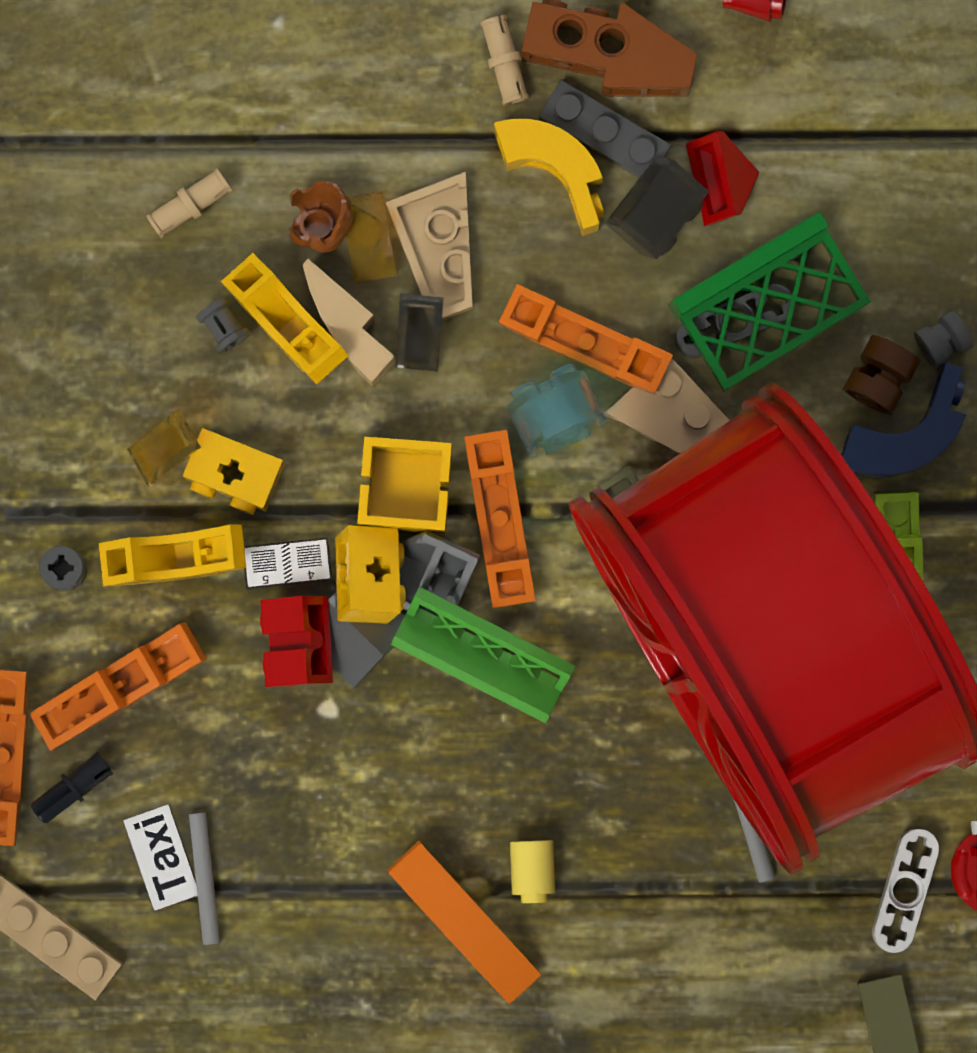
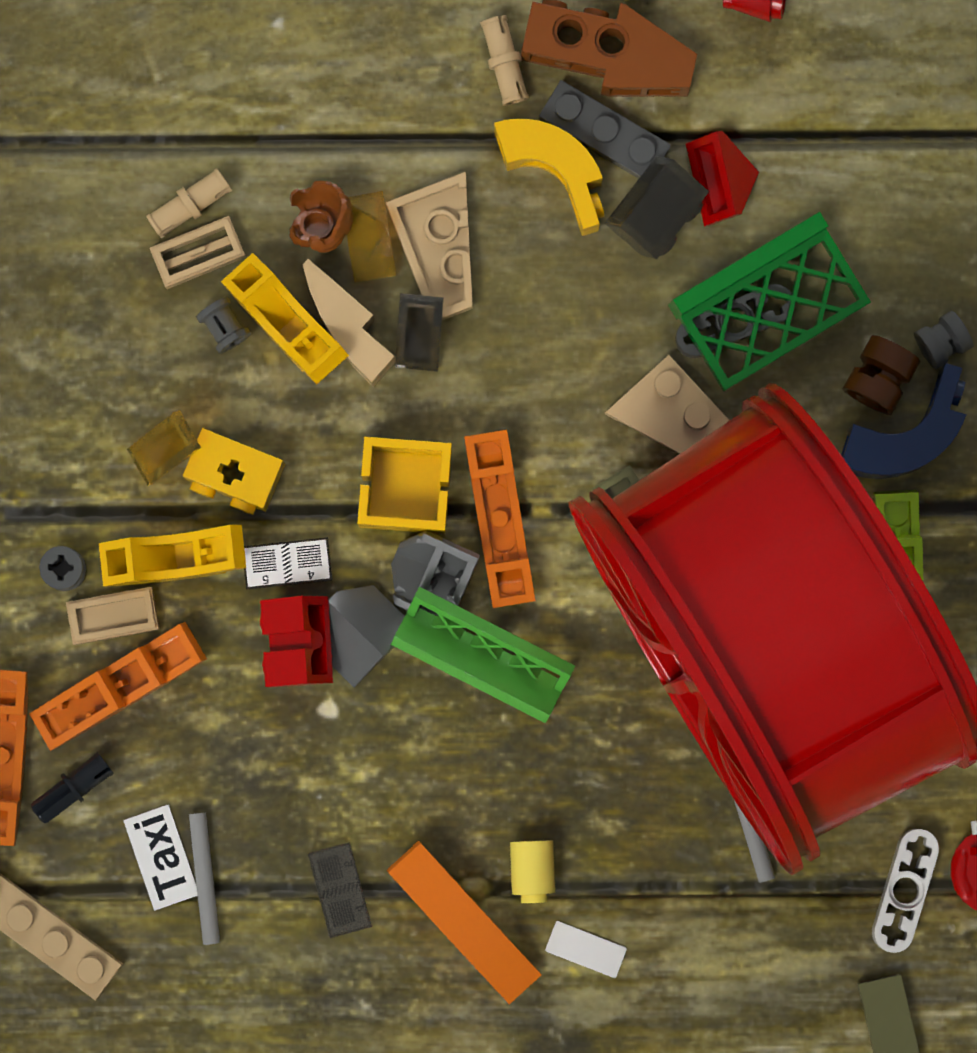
yellow brick [335,525,406,624] -> none
orange slope [498,284,673,395] -> none
clear light blue brick [507,364,608,458] -> none
none -> tan tile [66,587,160,645]
none -> tan tile [150,216,246,289]
none -> clear smoke tile [308,842,372,938]
none -> white sticker [545,921,627,978]

